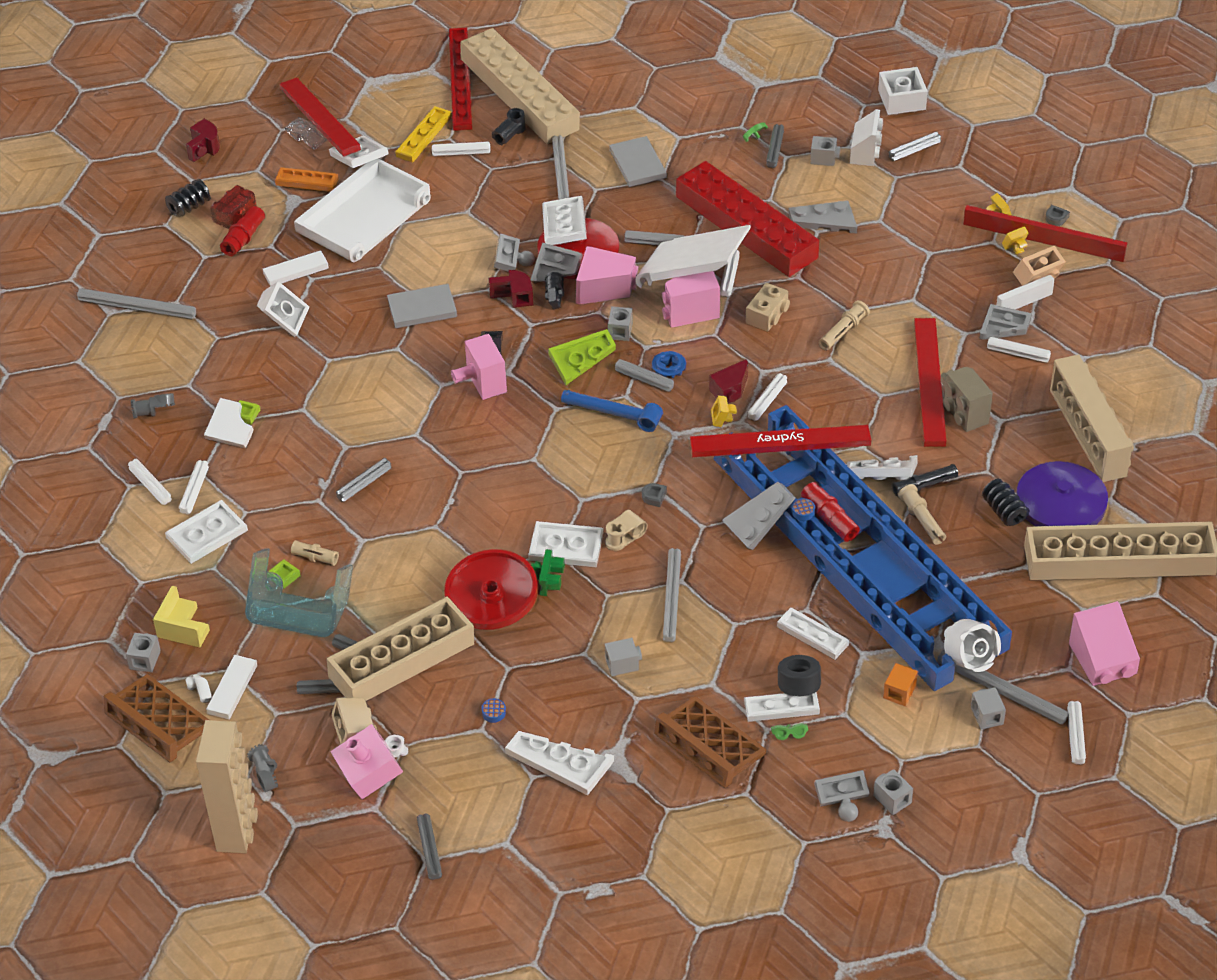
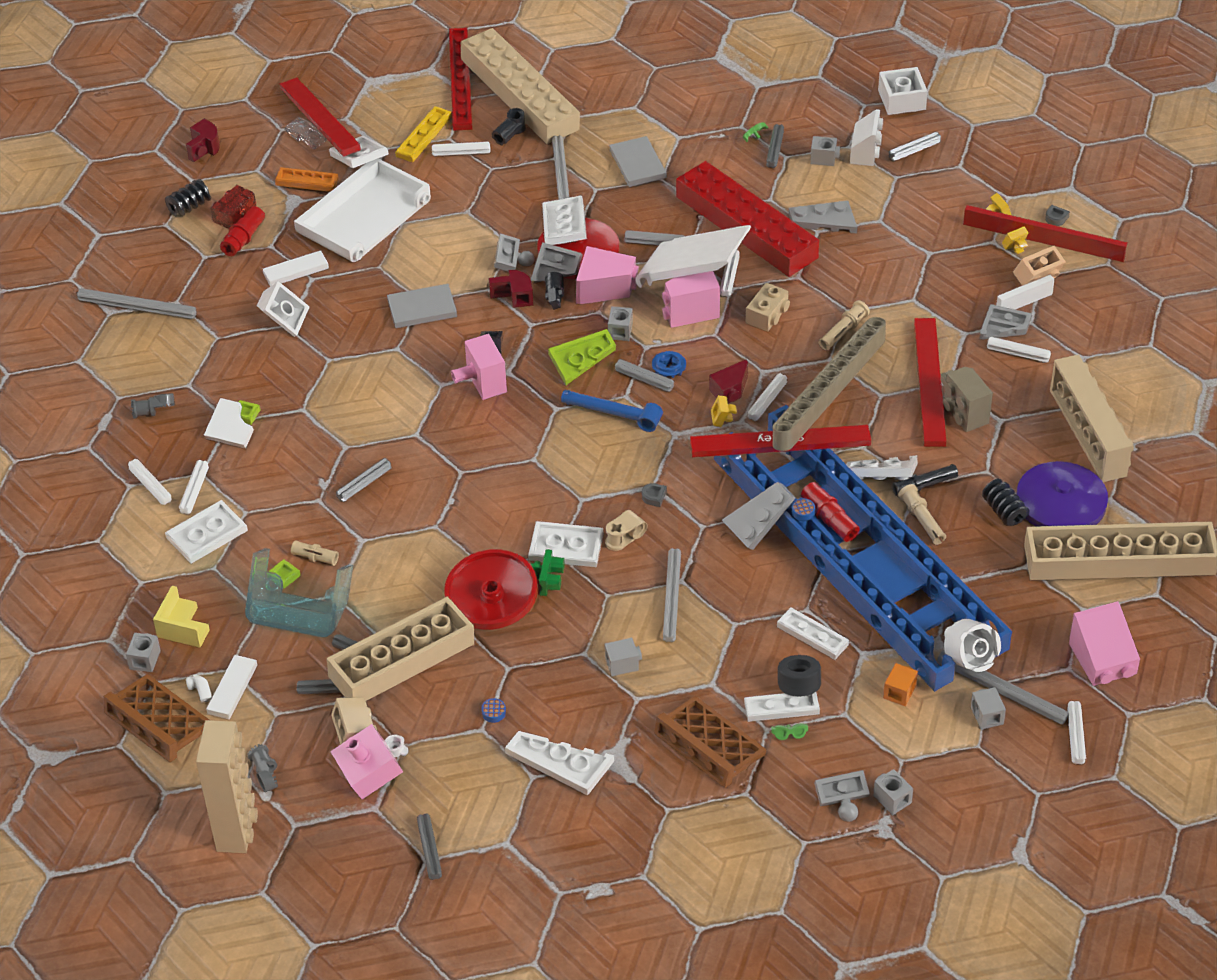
none -> dark tan beam [773,317,886,451]

